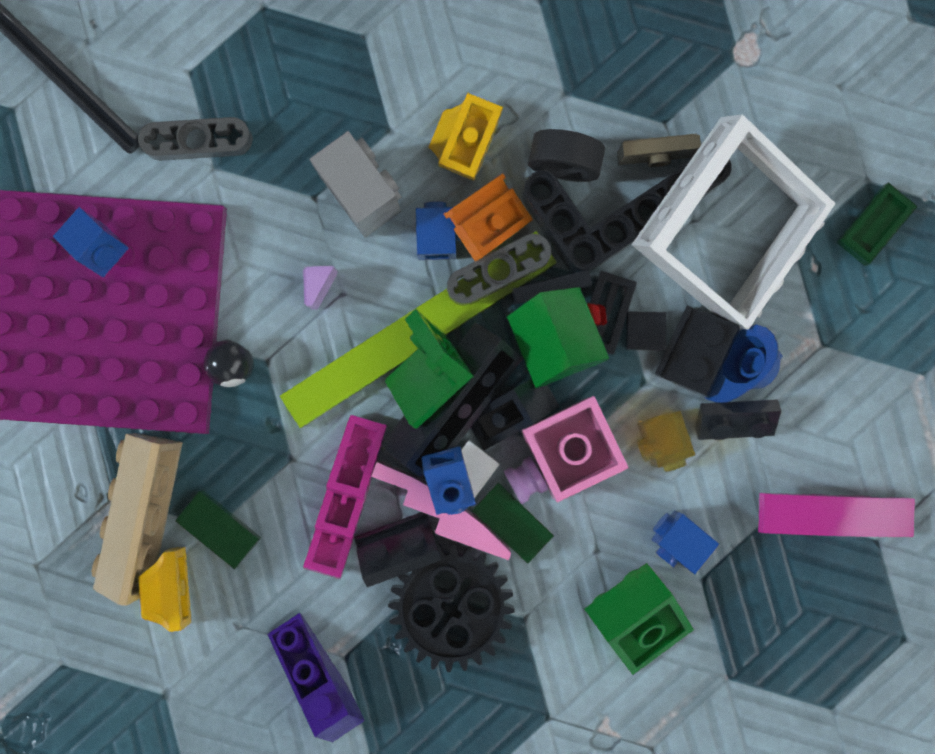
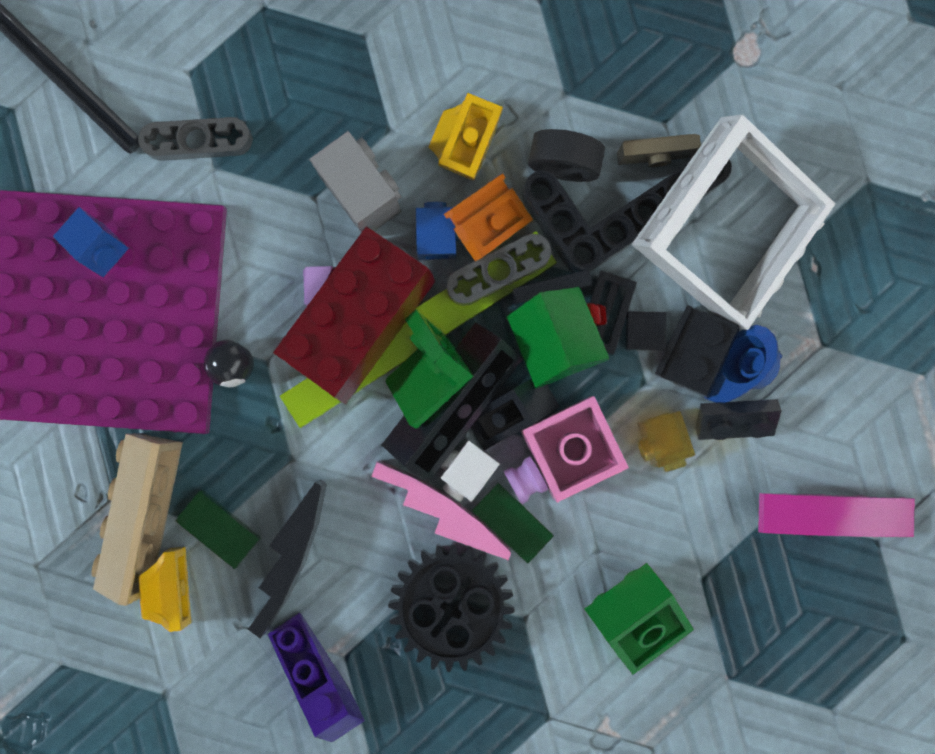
dark pink slope [303,415,387,580] -> none
black plate [354,512,441,588] -> none
blue brick [422,446,476,515] -> none
blue brick [651,511,719,574] -> none
dark green tile [836,182,918,266] -> none
none -> black slope [248,480,327,638]
none -> dark red brick [273,226,436,404]

